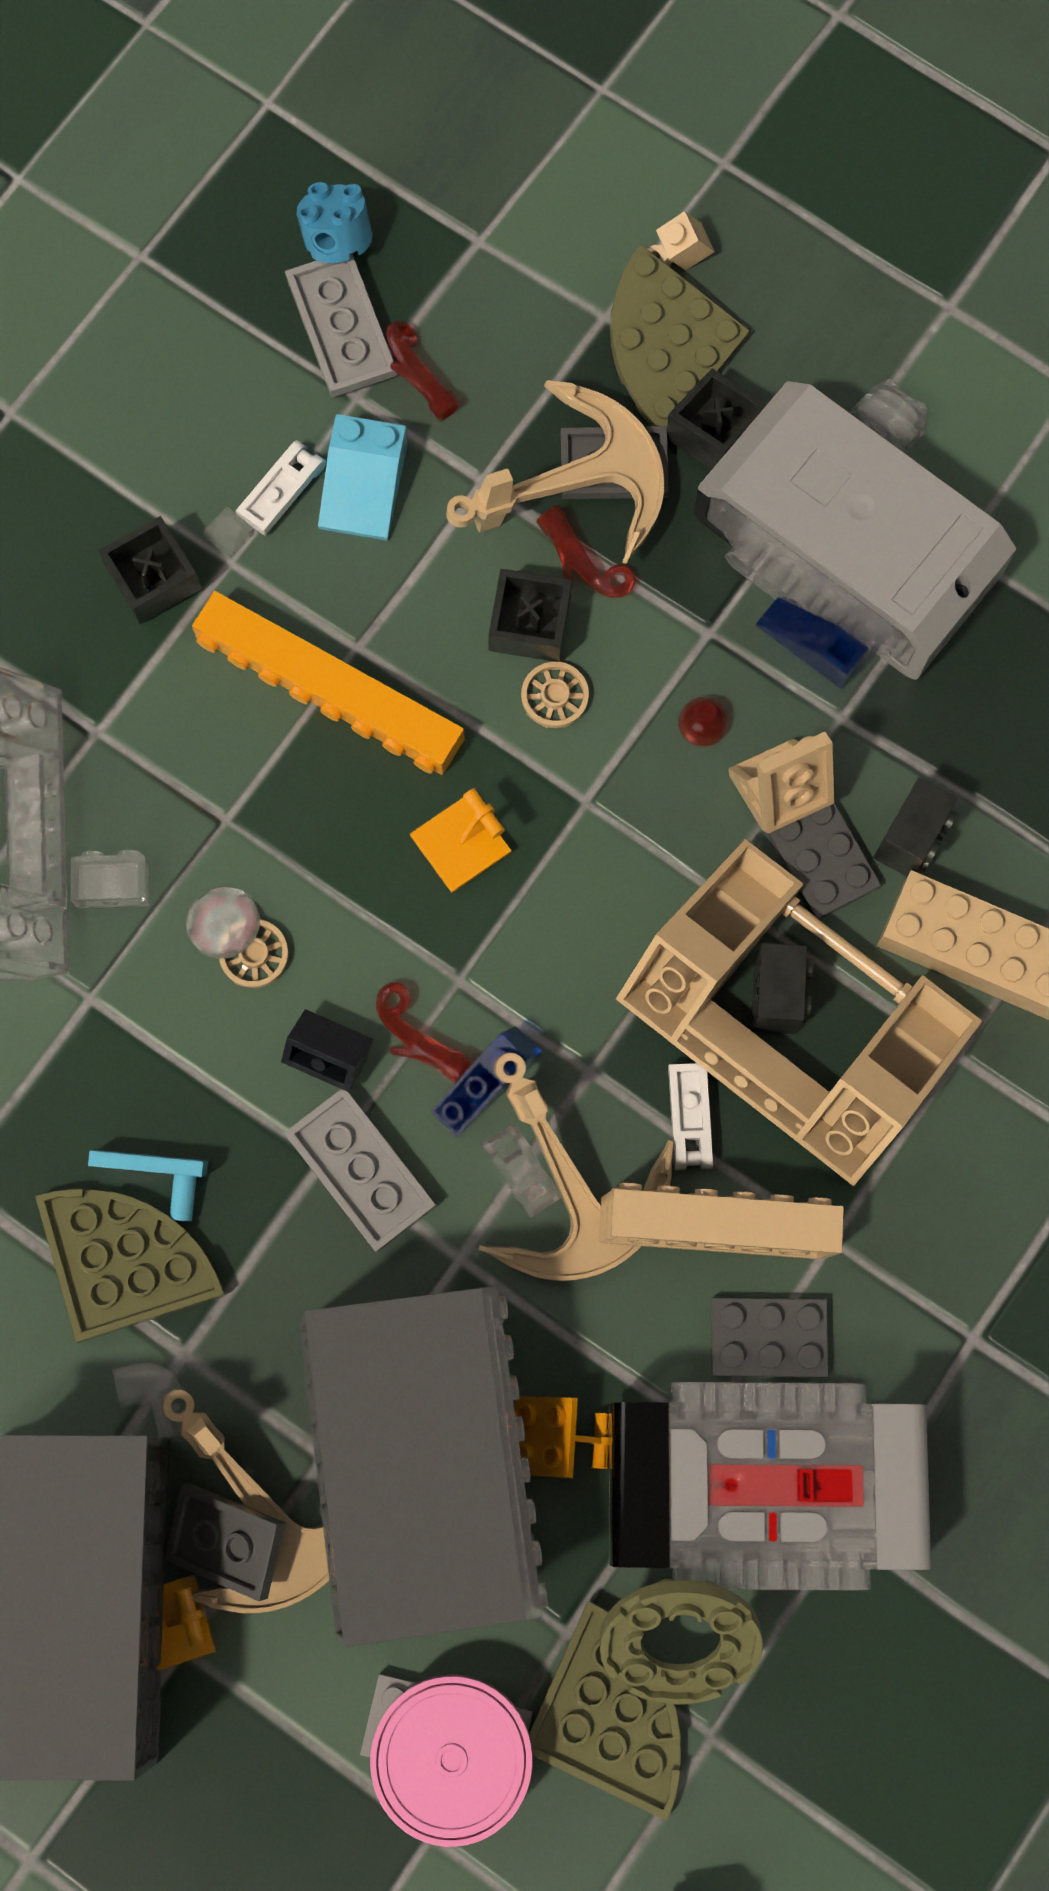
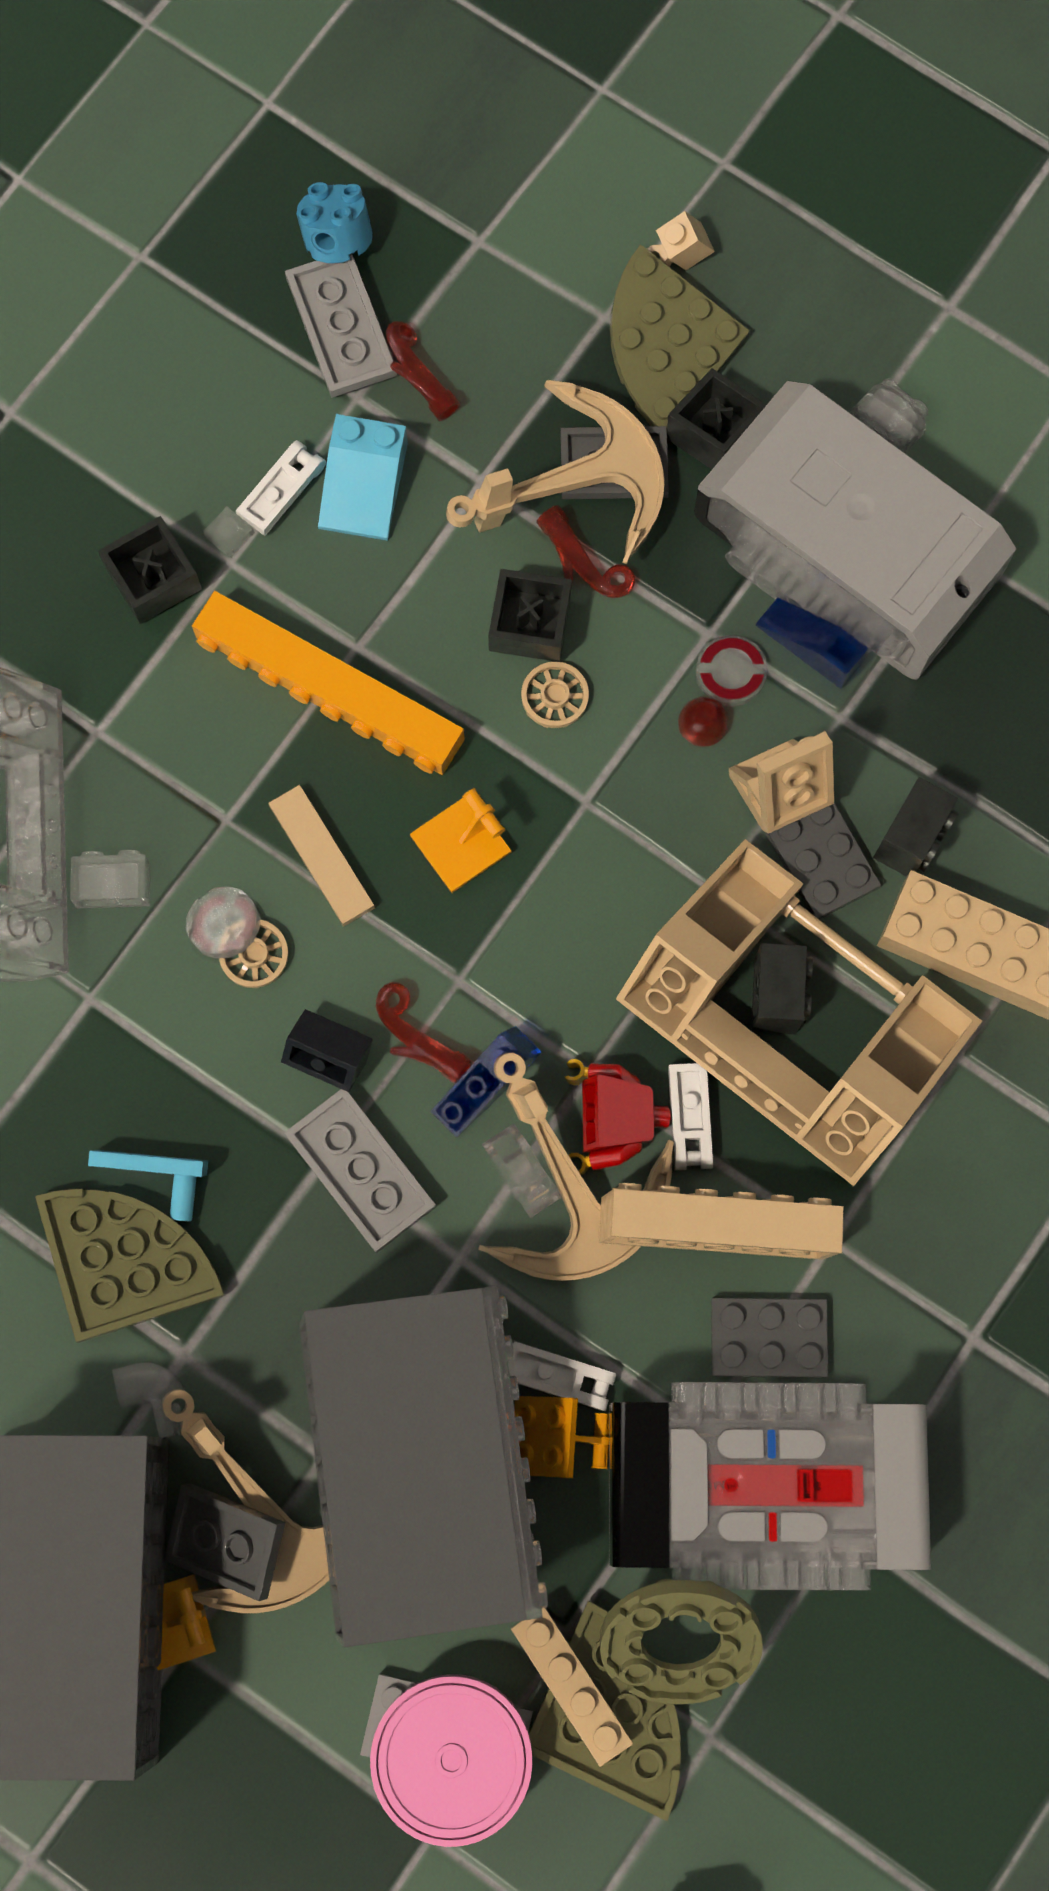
none -> tan tile [268,785,375,927]
none -> white plate [503,1341,617,1411]
none -> tan plate [511,1605,633,1767]
none -> red torso [565,1059,671,1175]
none -> clear tile [695,635,768,707]

